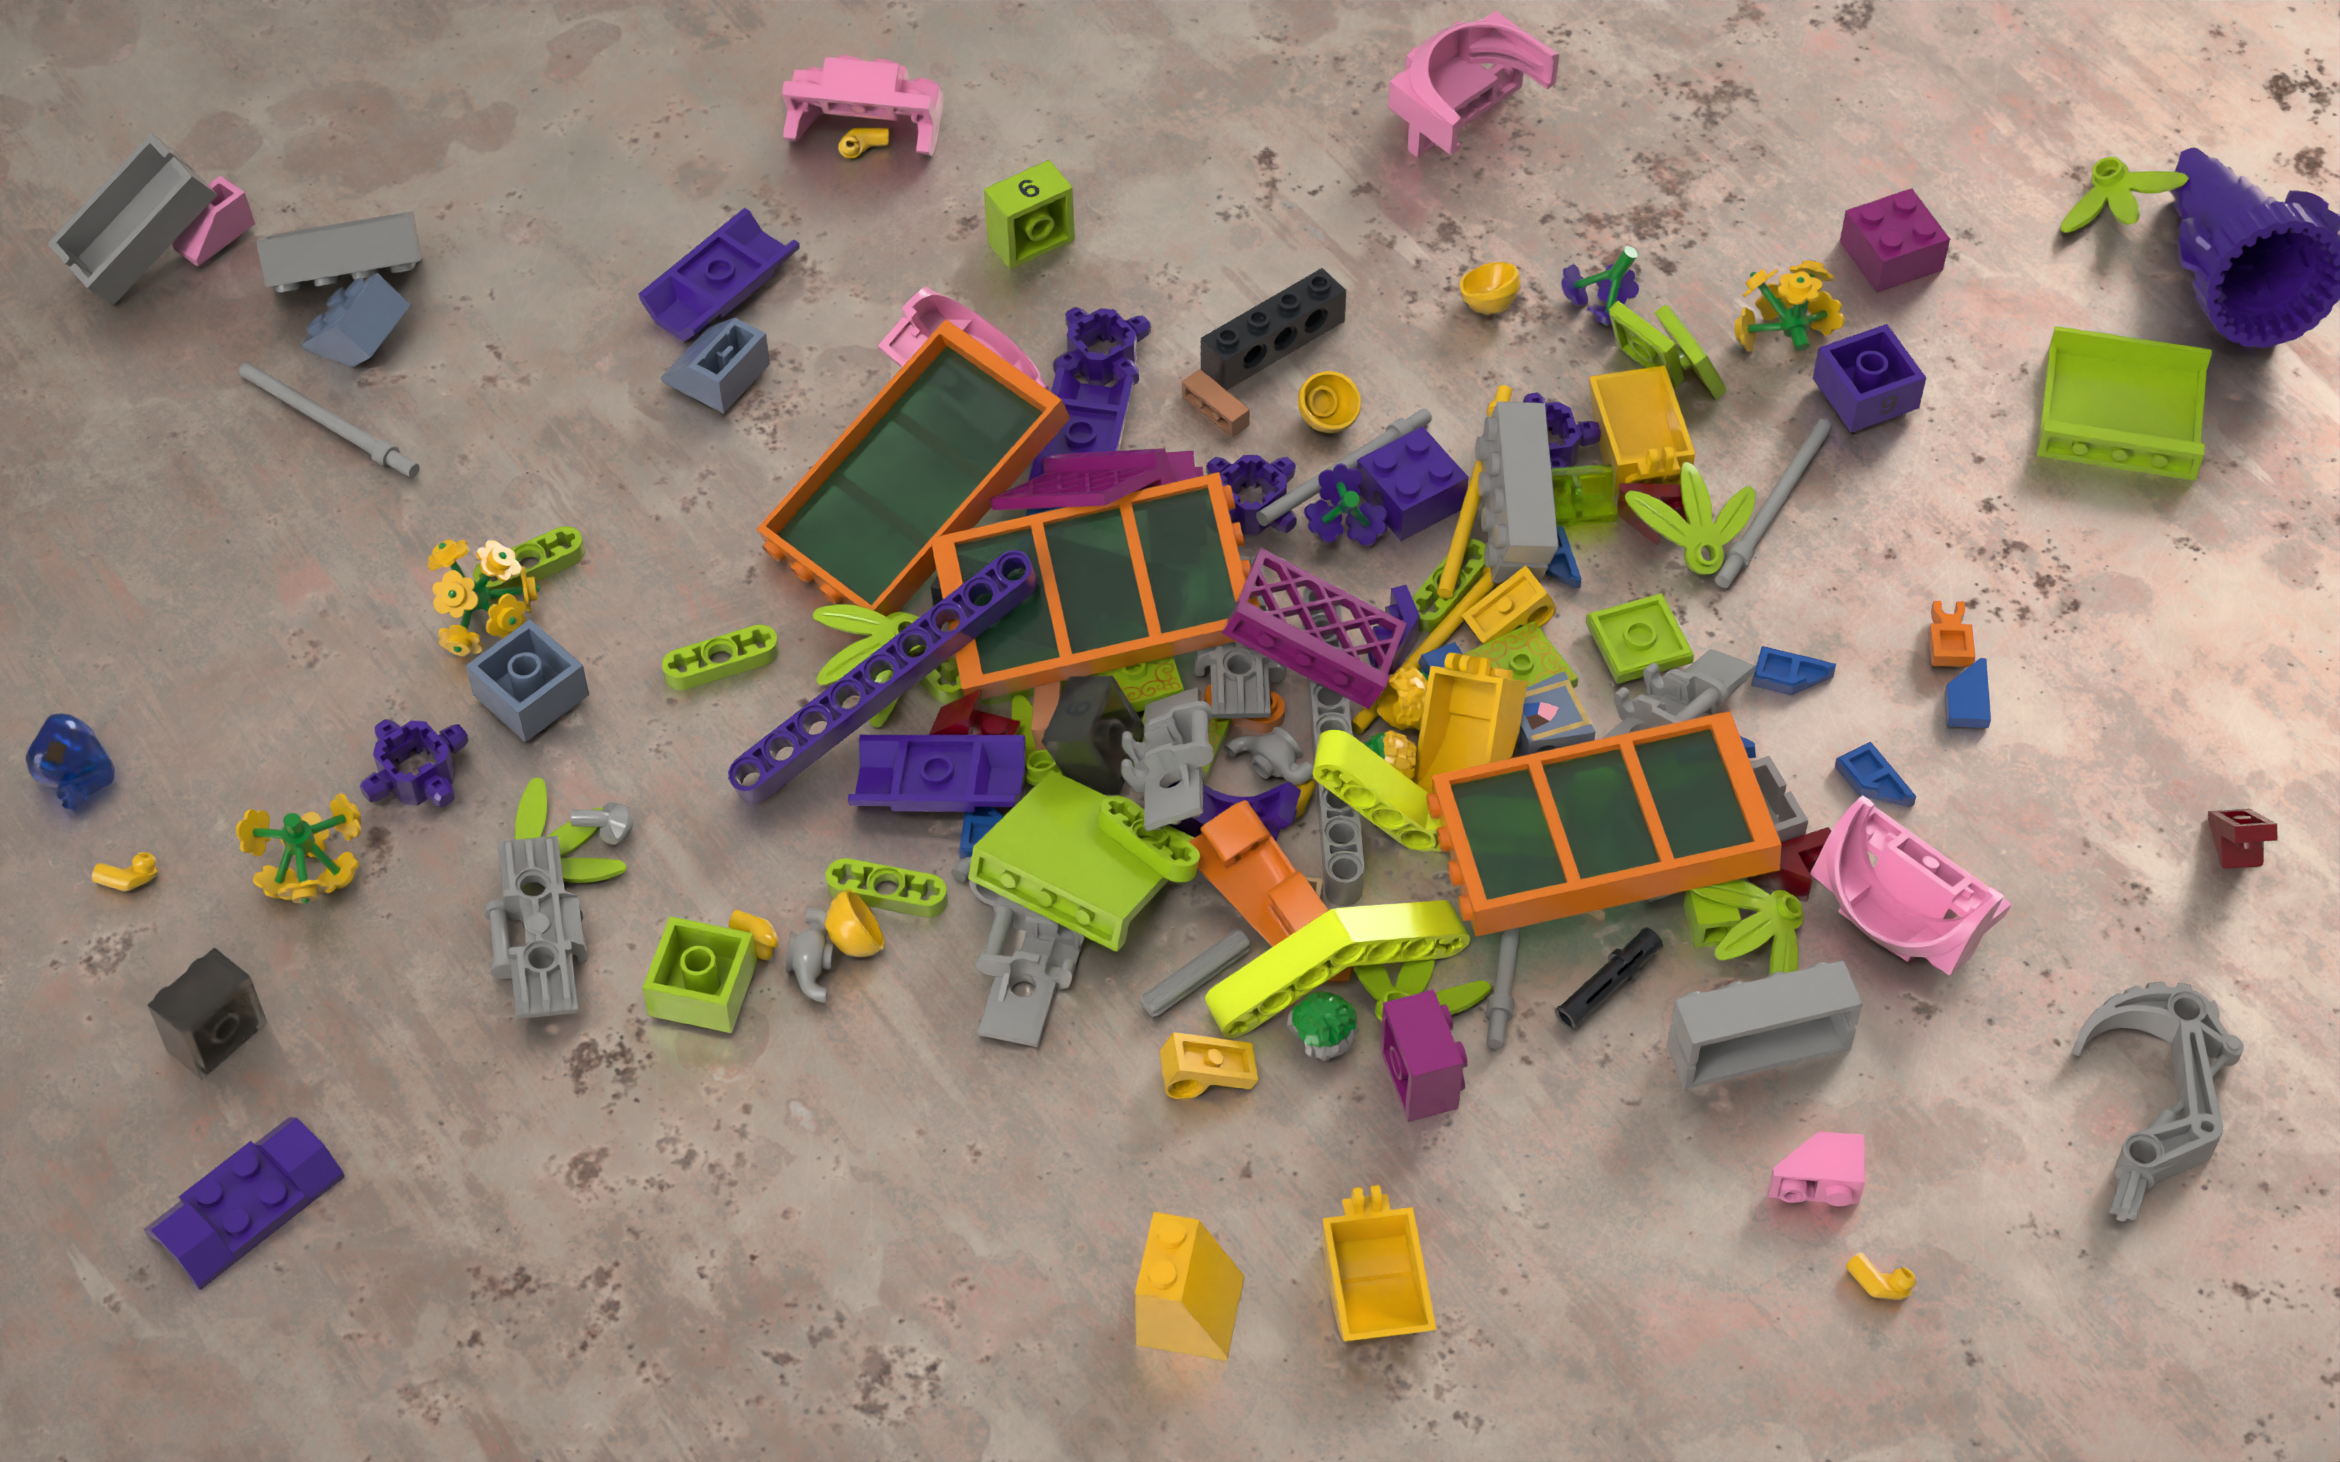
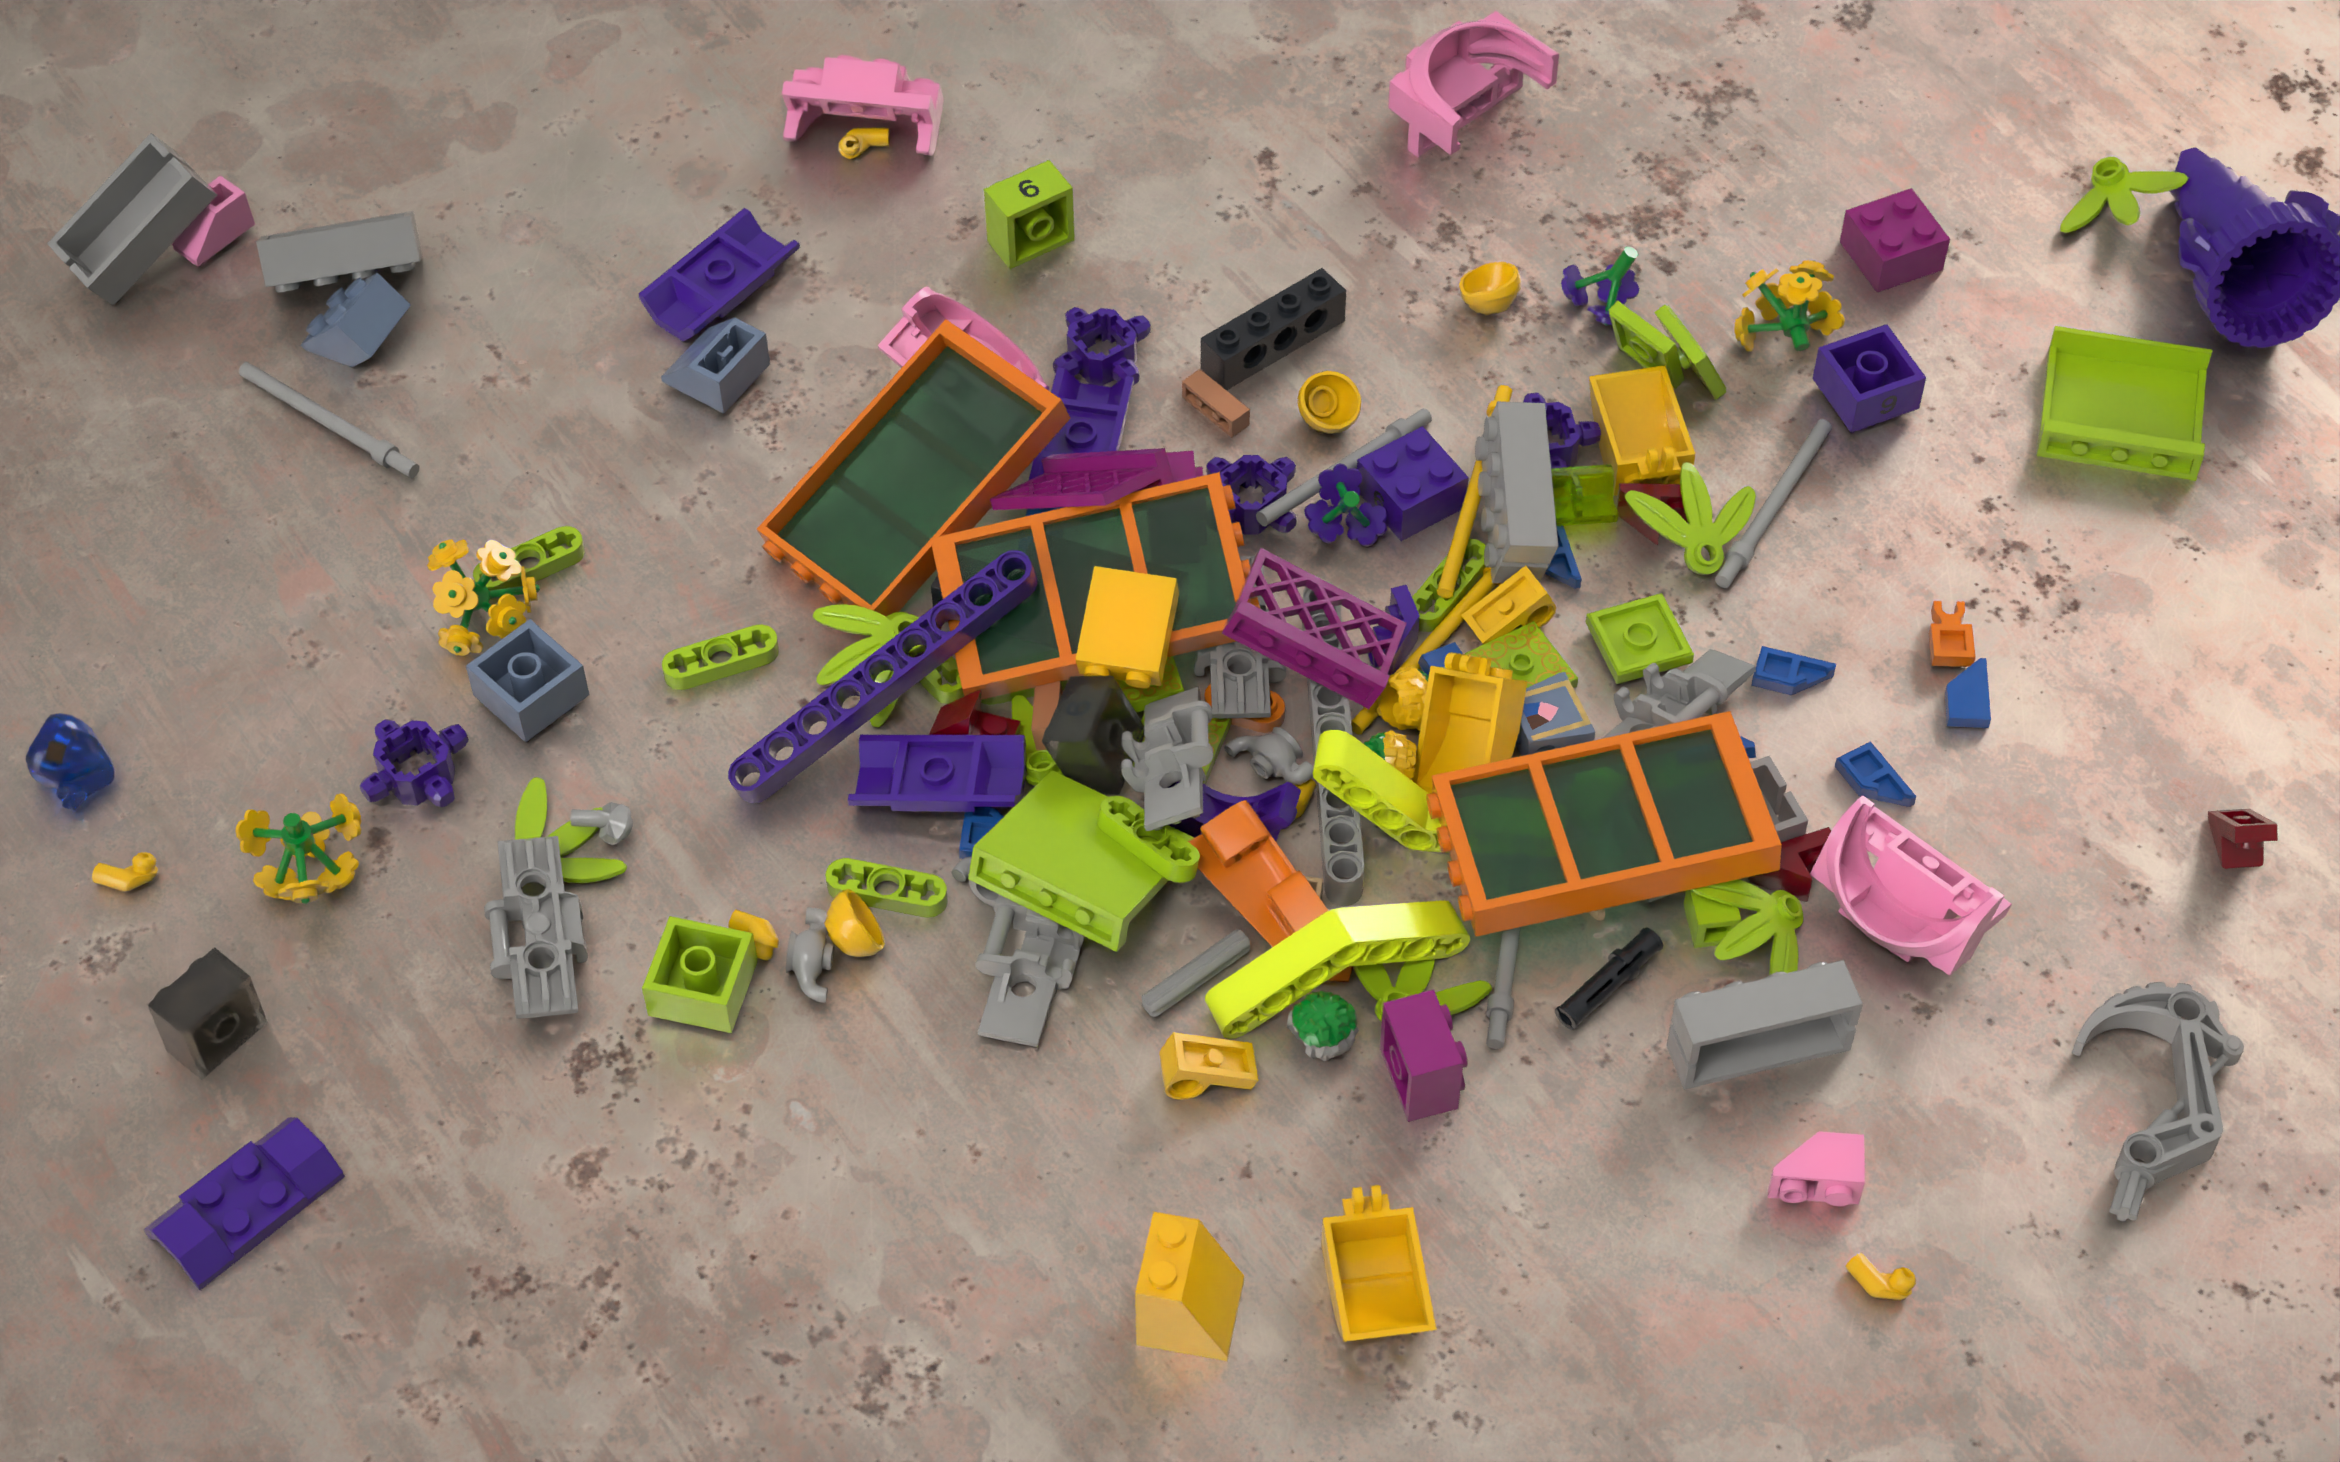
none -> yellow brick [1075,566,1179,688]

